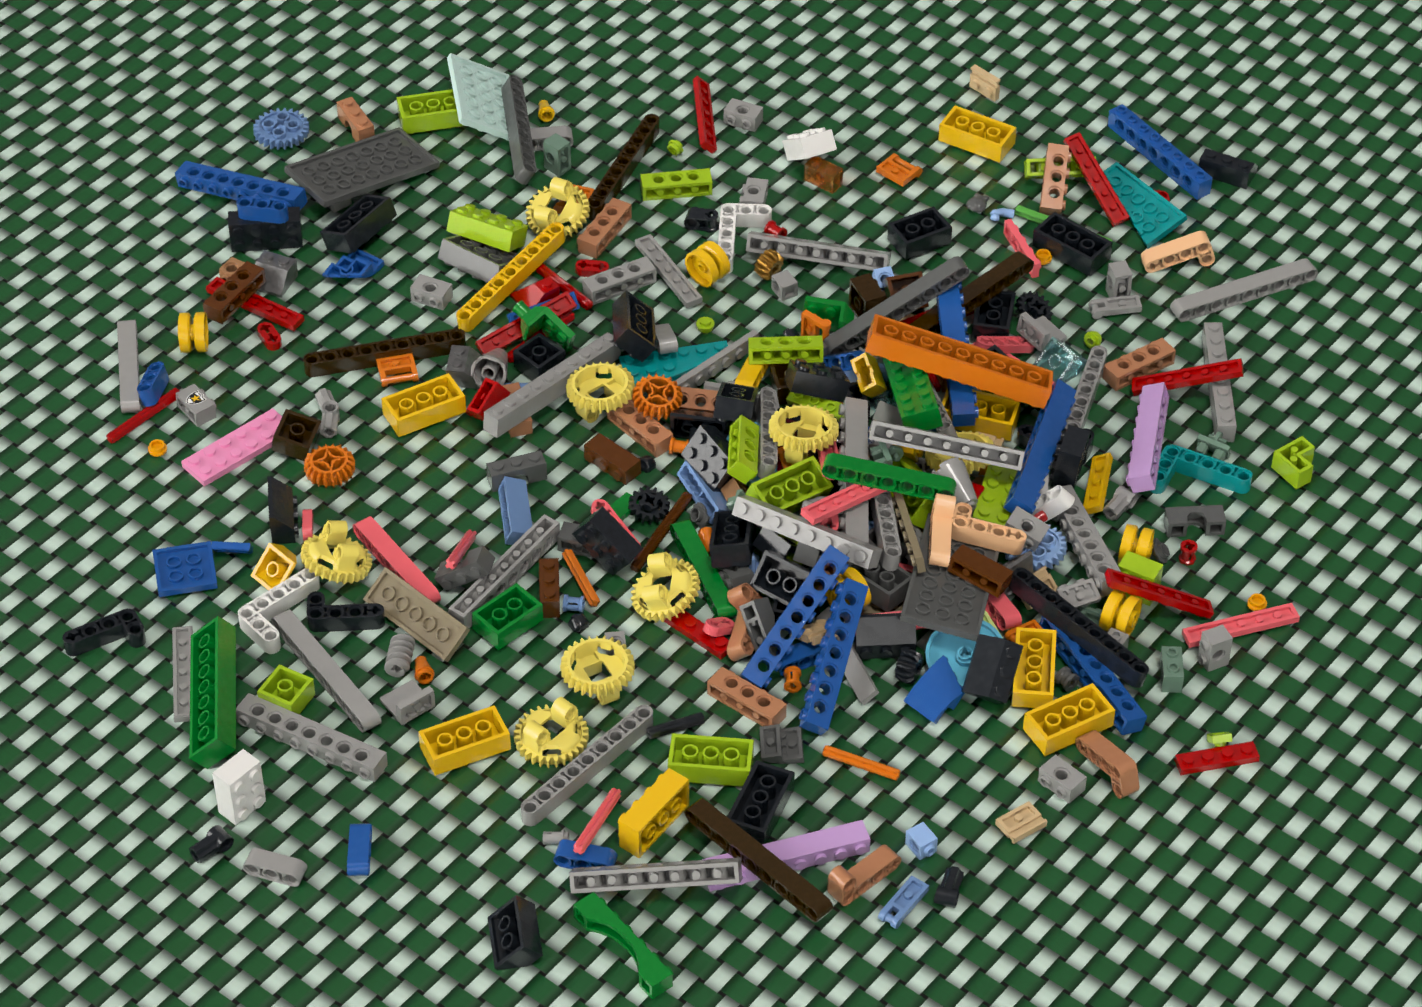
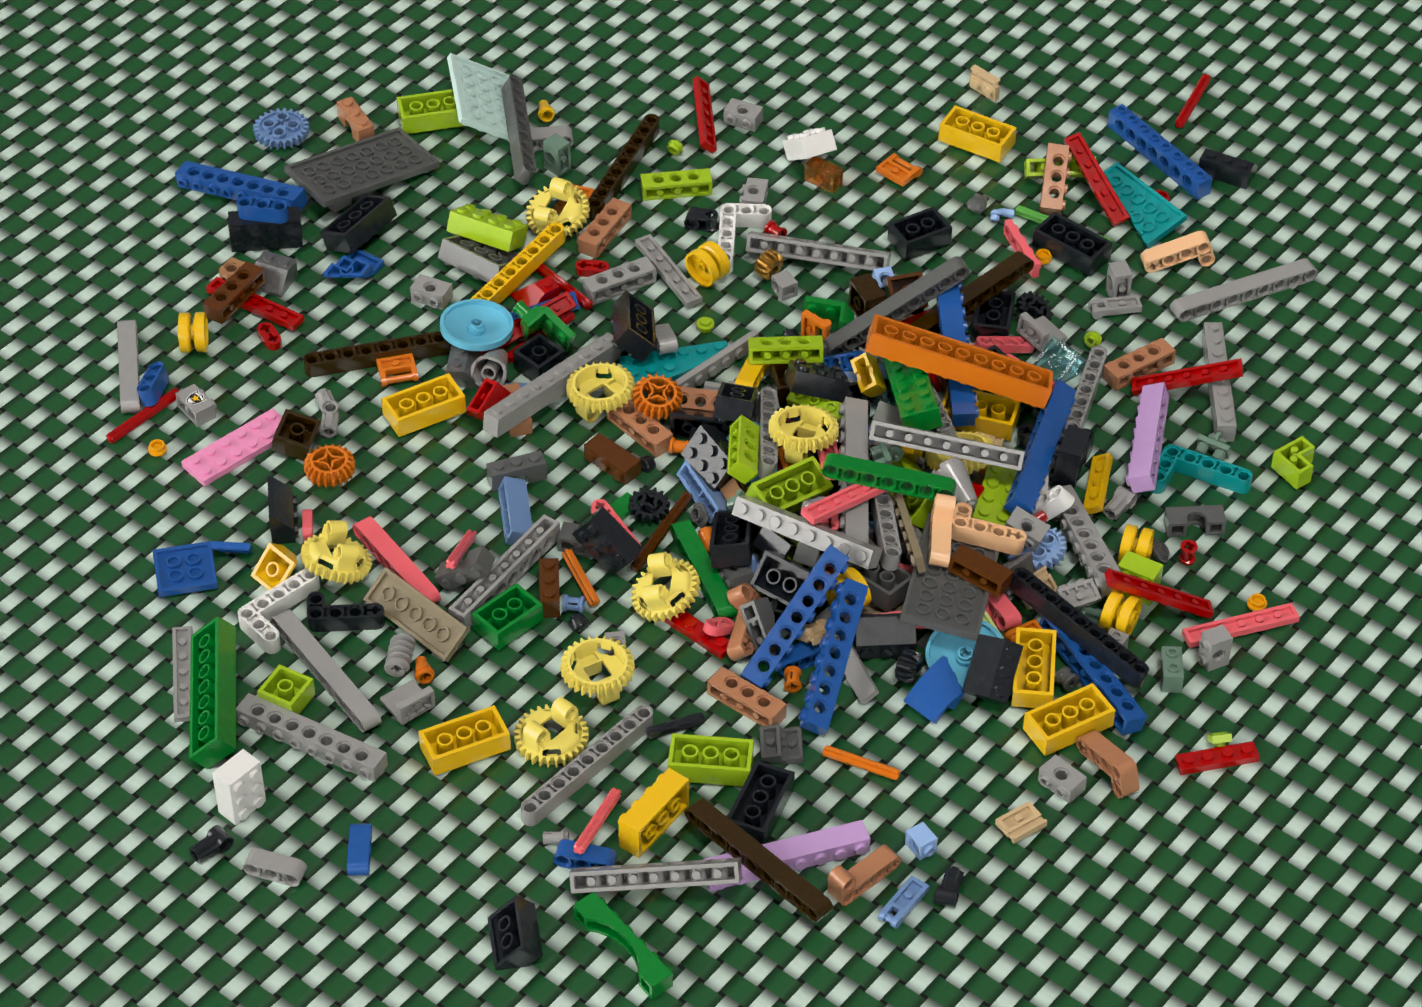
black beam [62,608,146,657] -> none
none -> medium azure dish [440,299,514,351]
none -> red axle [1175,74,1211,129]

